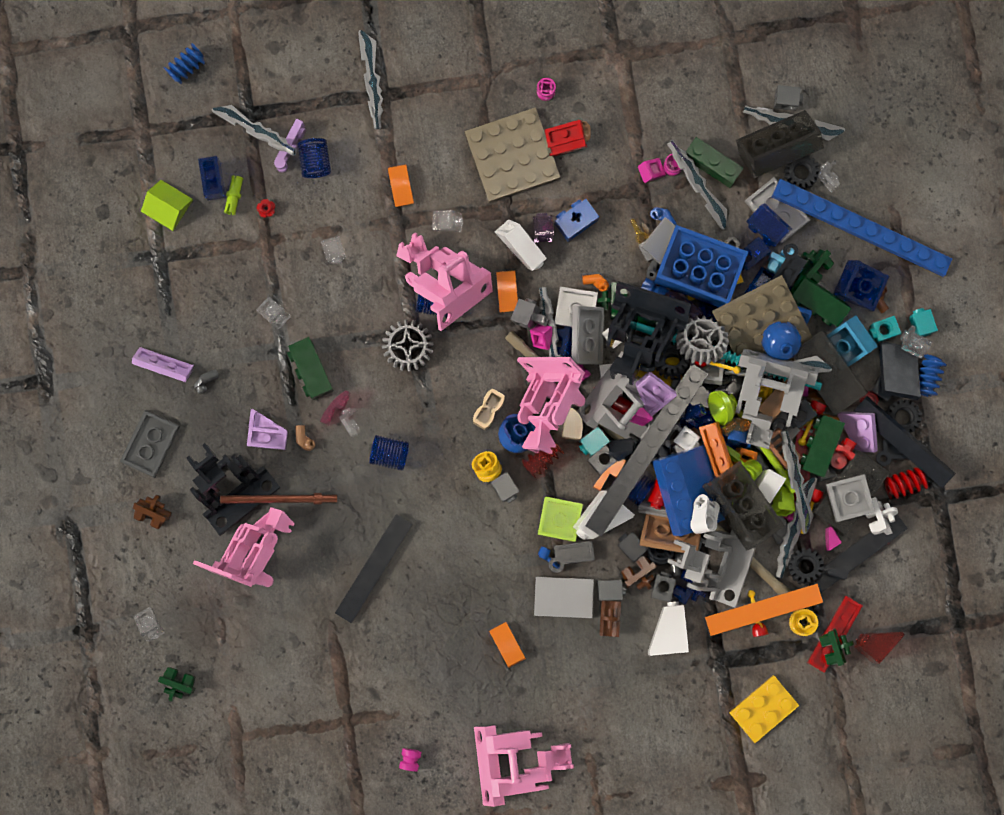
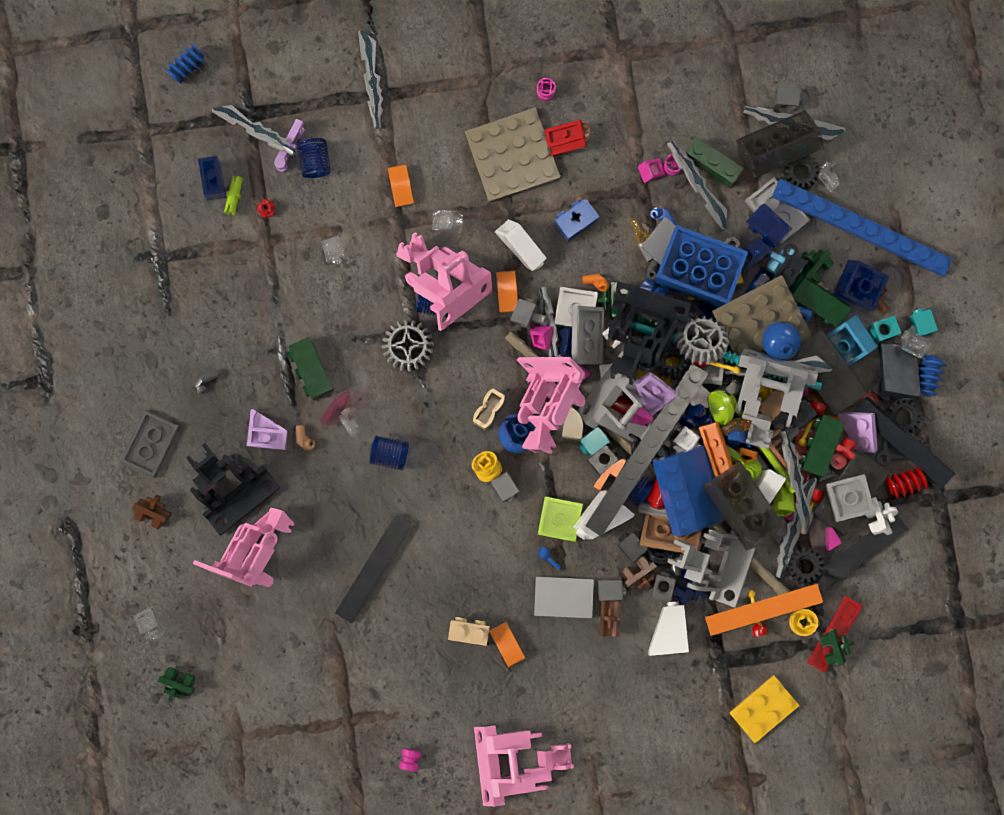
lavender plate [132,347,194,382] -> none
lime slope [141,180,193,231] -> none
copper bar [220,493,337,504] -> none
clear bracket [256,296,290,330] -> none
clear red piece [522,443,564,480] -> none
clear purple slope [533,213,554,243] -> none
hinge [549,541,595,573] -> none
black slope [609,438,634,461] -> none
white piece [691,494,720,534] -> none
clear red slope [854,631,905,664] -> none
none -> tan brick [448,617,490,646]

